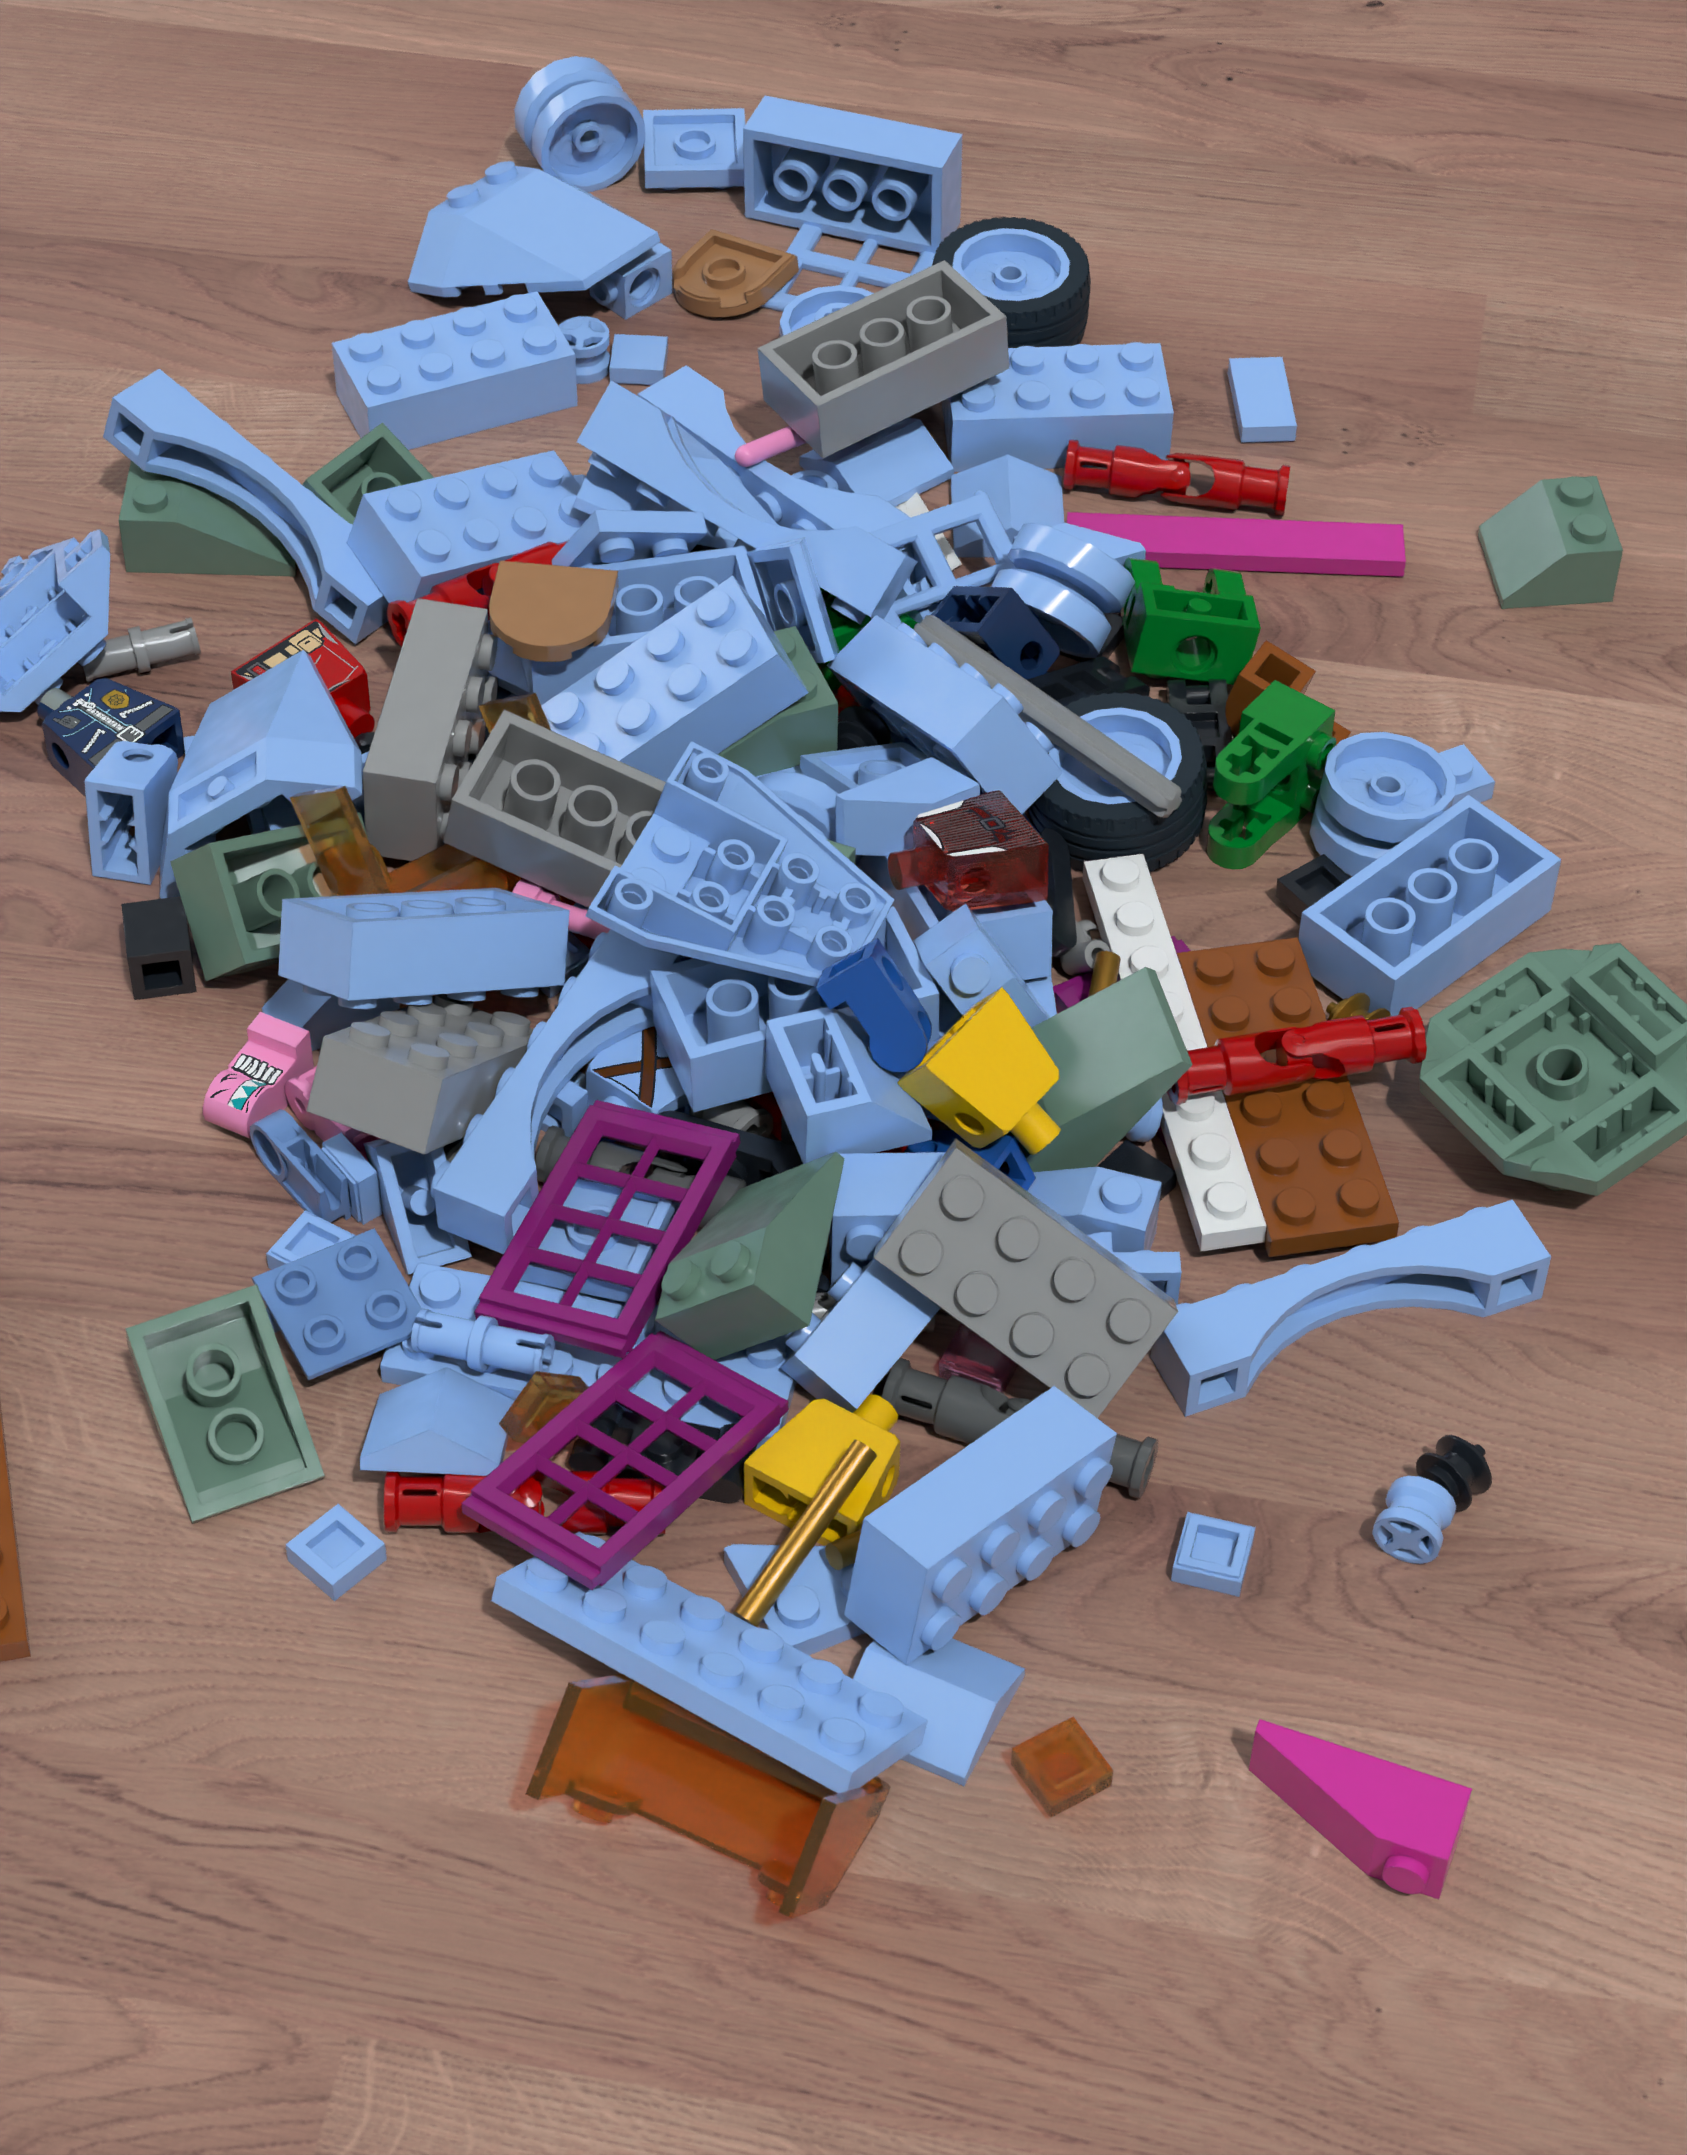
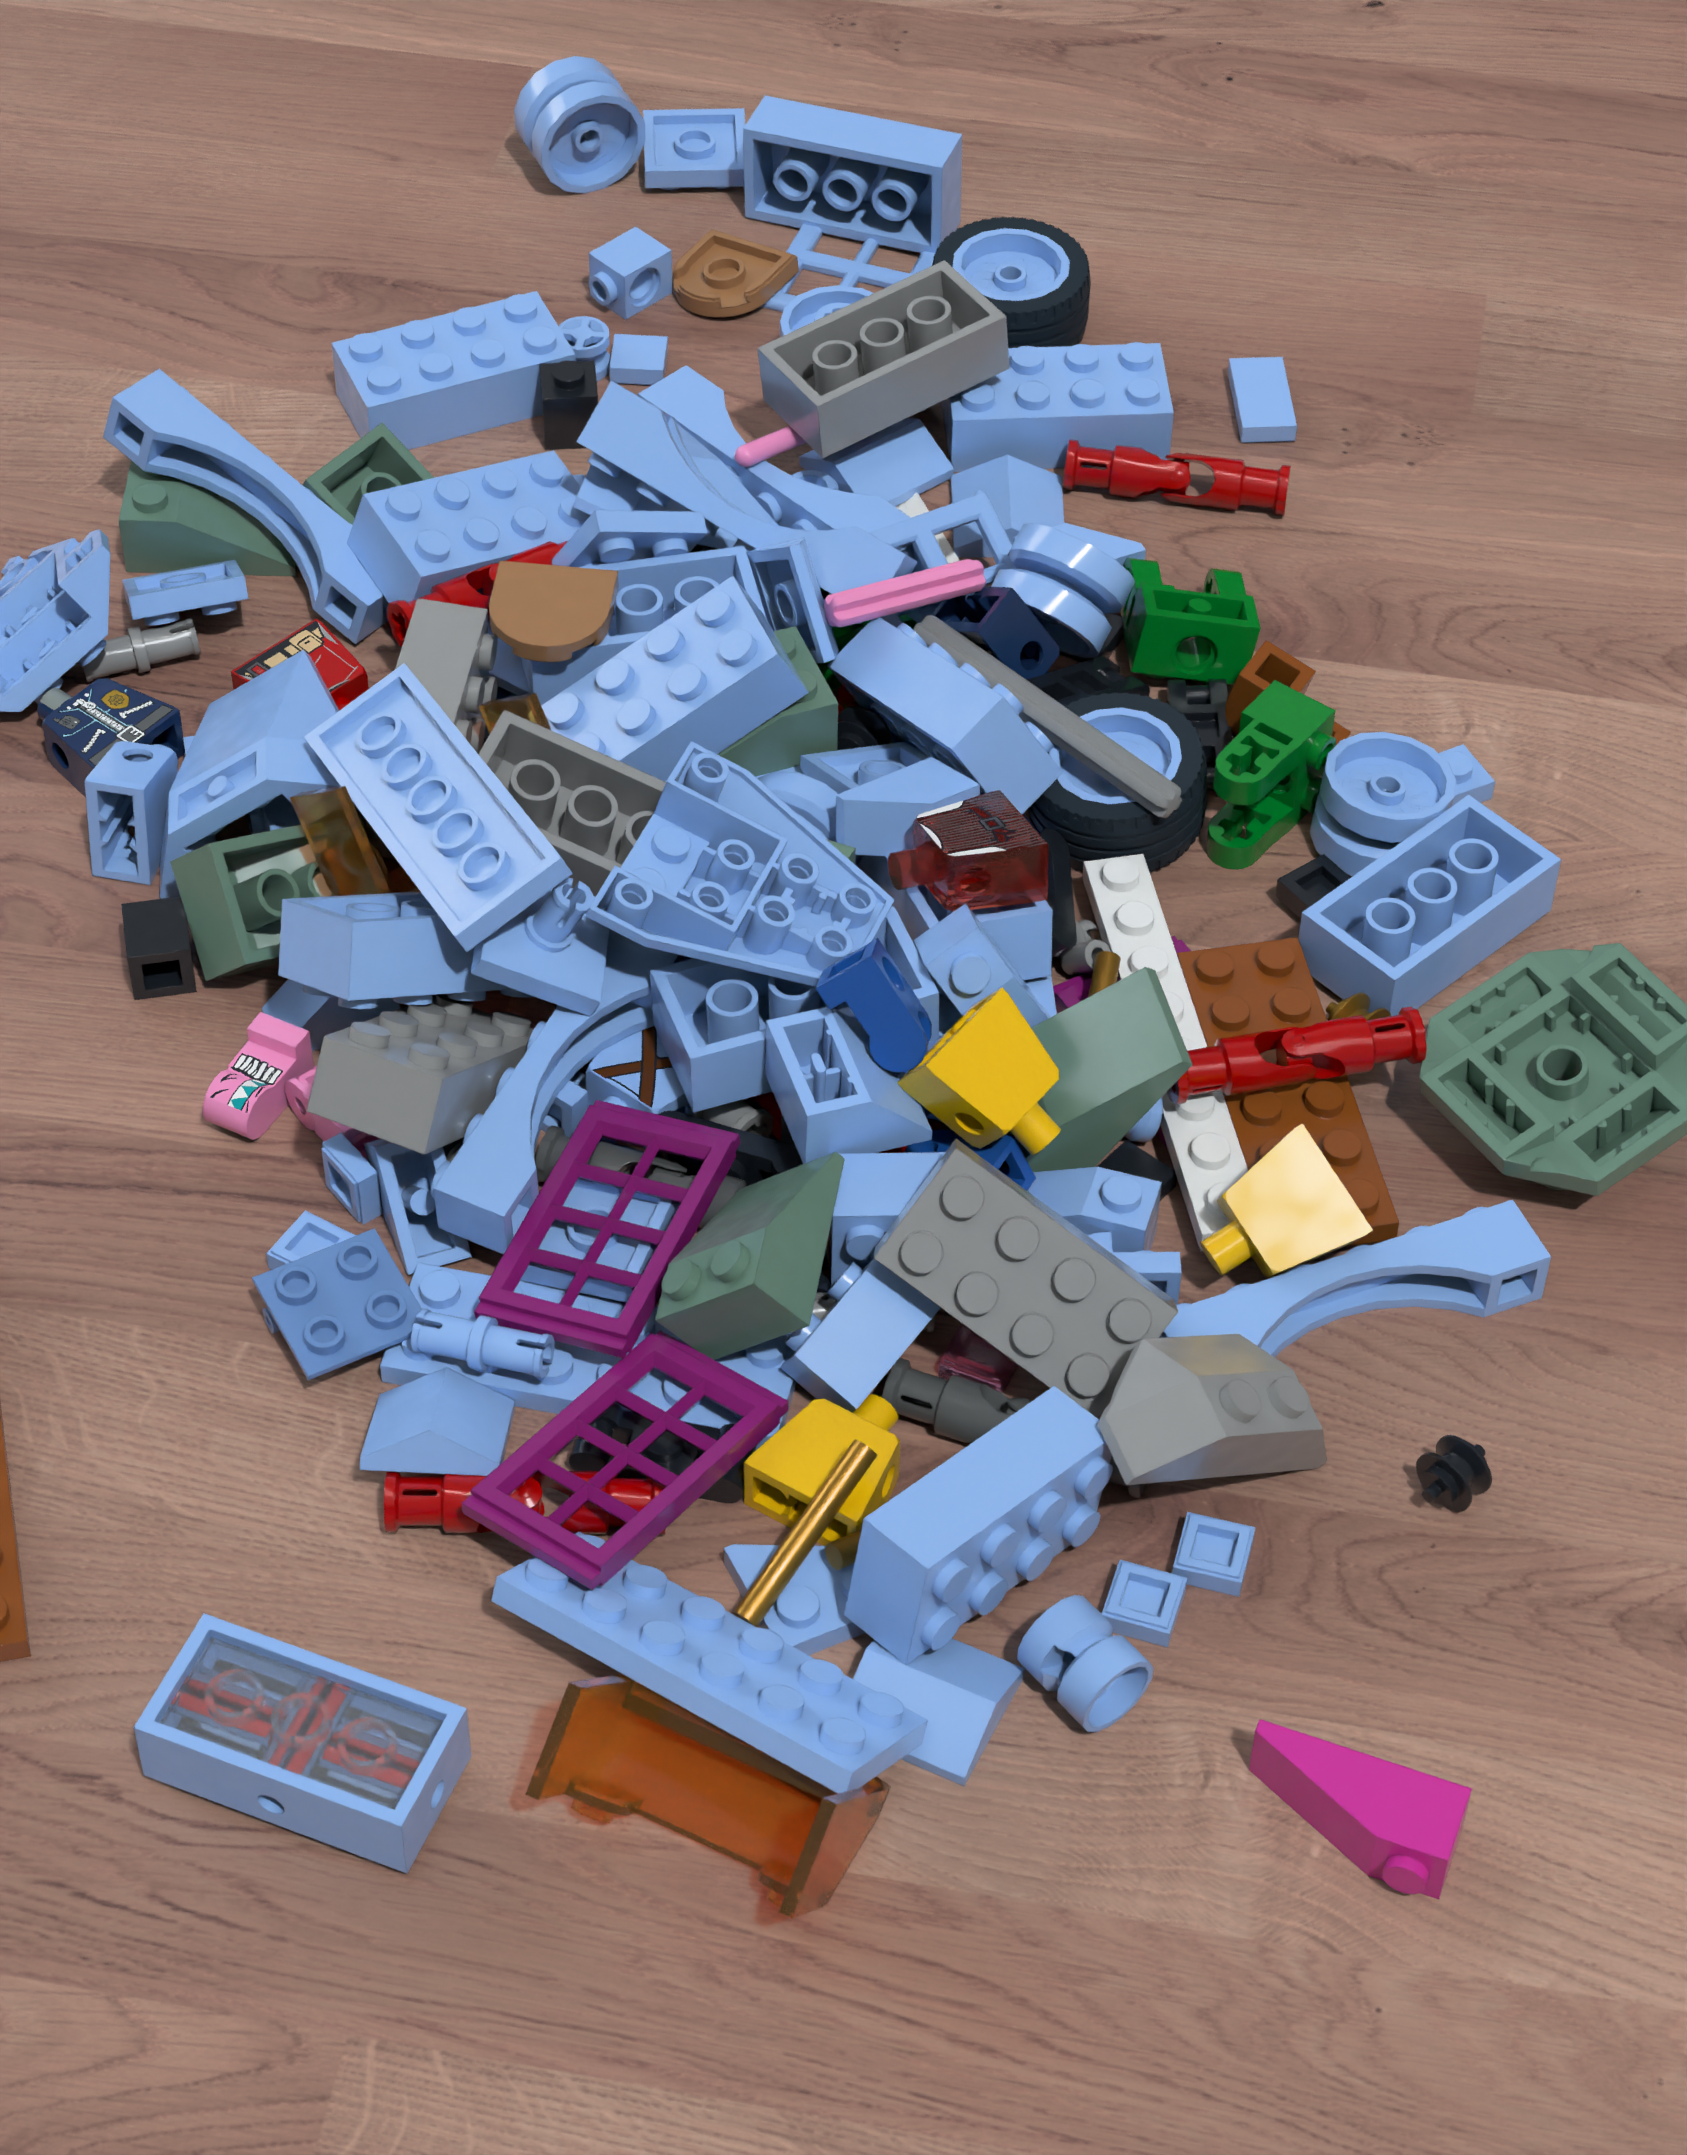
sand green slope [125,1284,325,1524] -> none
medium blue piece [250,1109,351,1222] -> none
light blue tile [286,1504,387,1601] -> none
light blue wedge [408,161,661,297] -> none
clear orange plate [499,1371,589,1443] -> none
clear orange plate [1011,1717,1113,1818] -> none
dark pink tile [1066,512,1406,577] -> none
light blue wheel [1372,1476,1456,1564] -> none
sand green slope [1478,476,1623,609] -> none
none -> light blue plate [122,560,249,626]
none -> brick [134,1613,471,1874]
none -> light blue plate [304,663,573,952]
none -> light blue tile [471,877,610,1016]
none -> black brick [540,360,598,450]
none -> bright pink axle [823,559,986,628]
none -> light blue wheel [1017,1595,1153,1732]
none -> light grey wedge [1097,1334,1327,1485]
none -> light blue tile [1102,1560,1188,1647]
none -> yellow torso [1200,1123,1373,1279]

